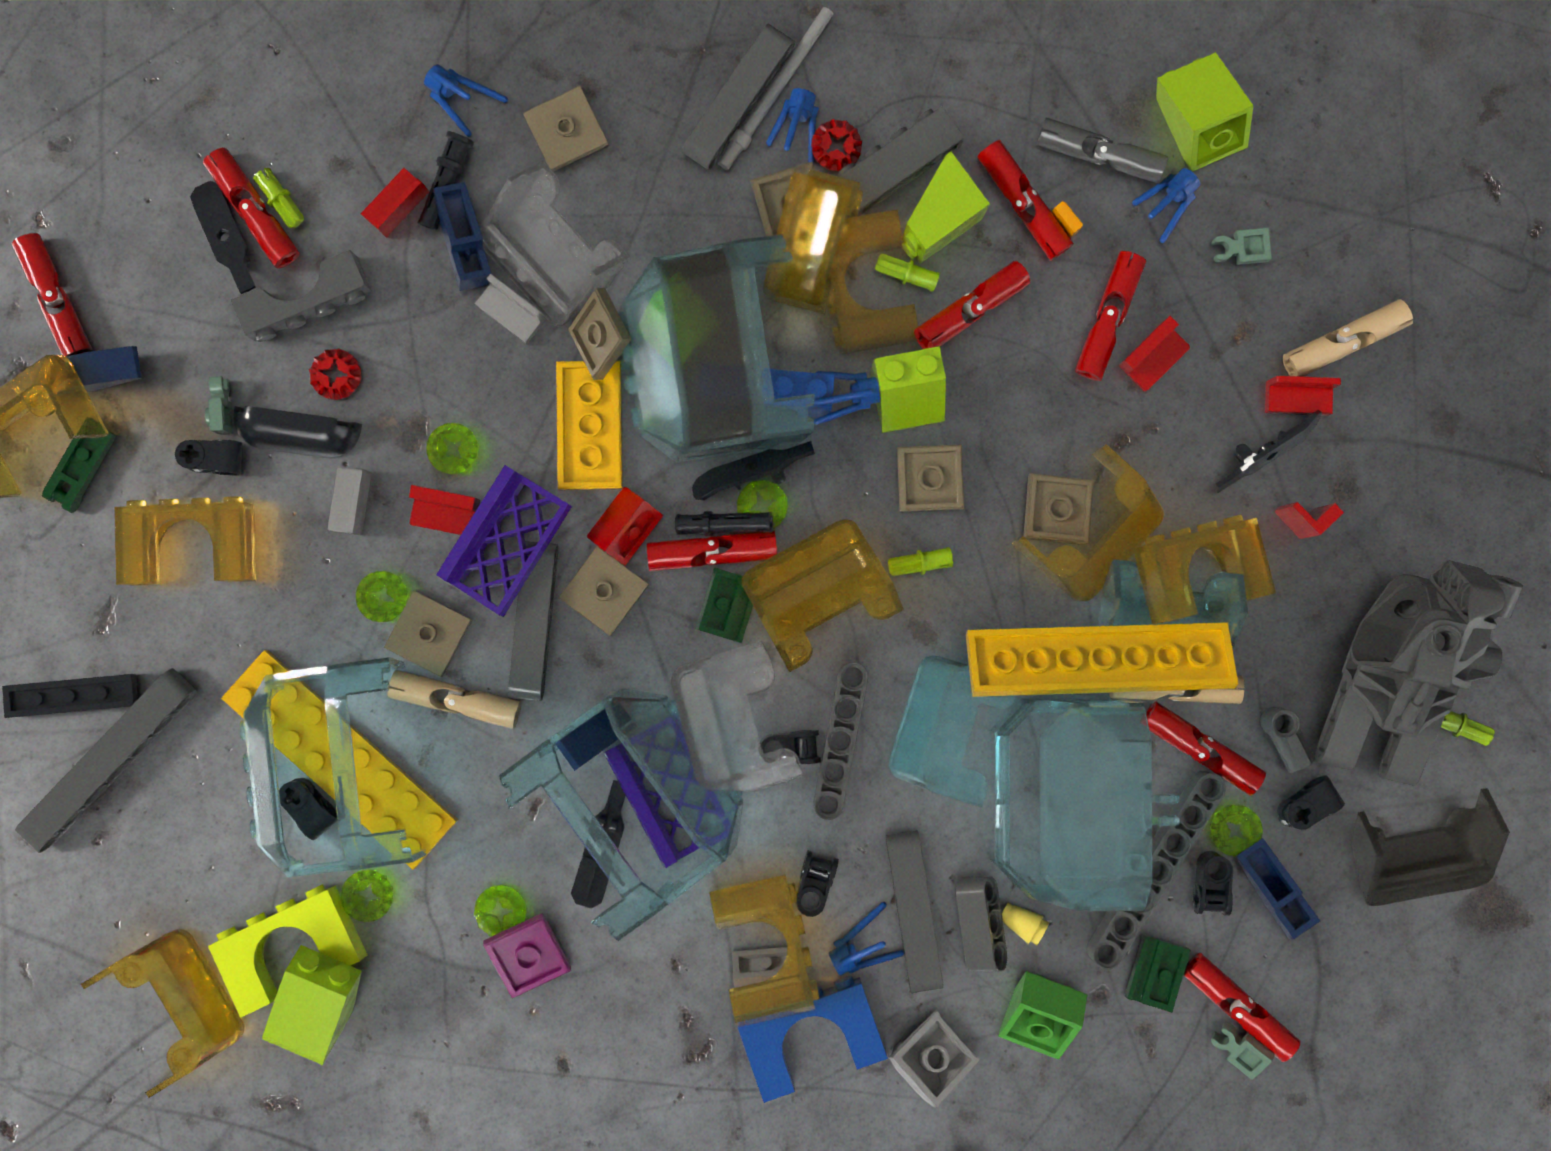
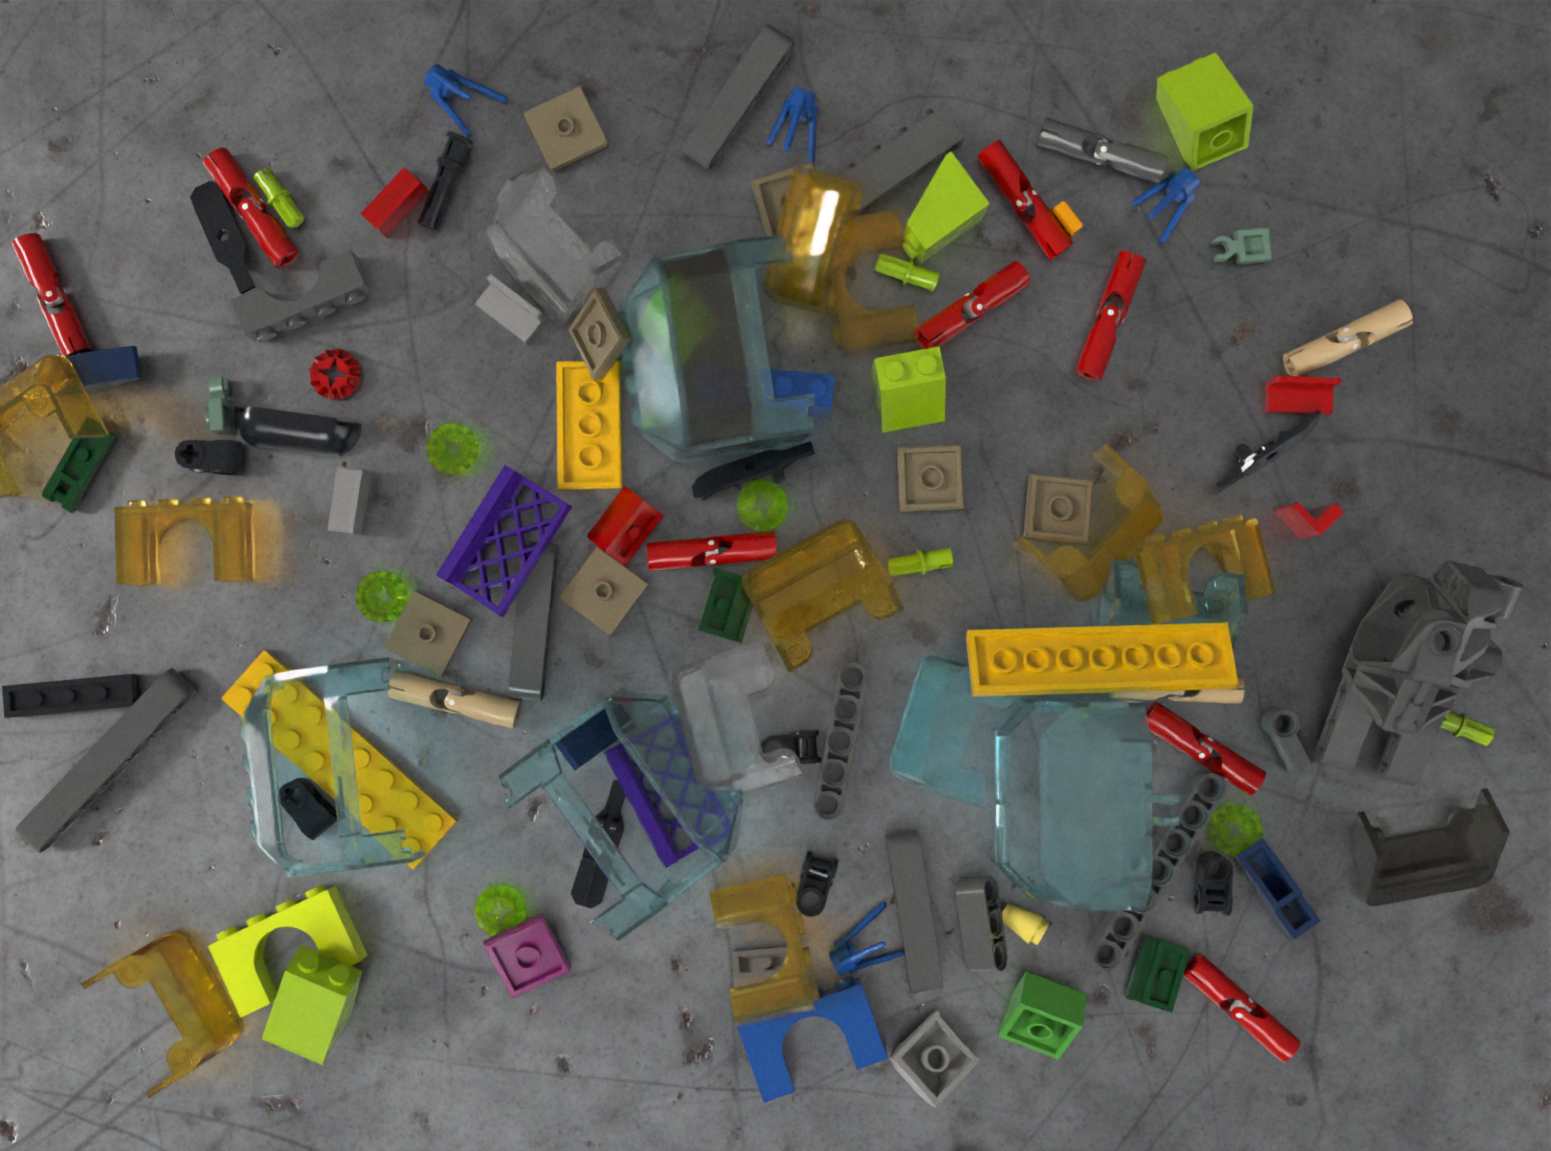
clear neon green gear [341,870,394,922] -> none
red panel [409,485,480,535] -> none
dark blue slope [433,182,492,291] -> none
black pin [675,511,774,536] -> none
light grey bar [718,7,834,170] -> none
blue plant [808,371,880,425] -> none
red gear [811,119,862,171] -> none
red panel [1118,316,1190,391] -> none
sand green plate [1211,1022,1275,1080] -> none
black piece [1277,775,1345,830] -> none

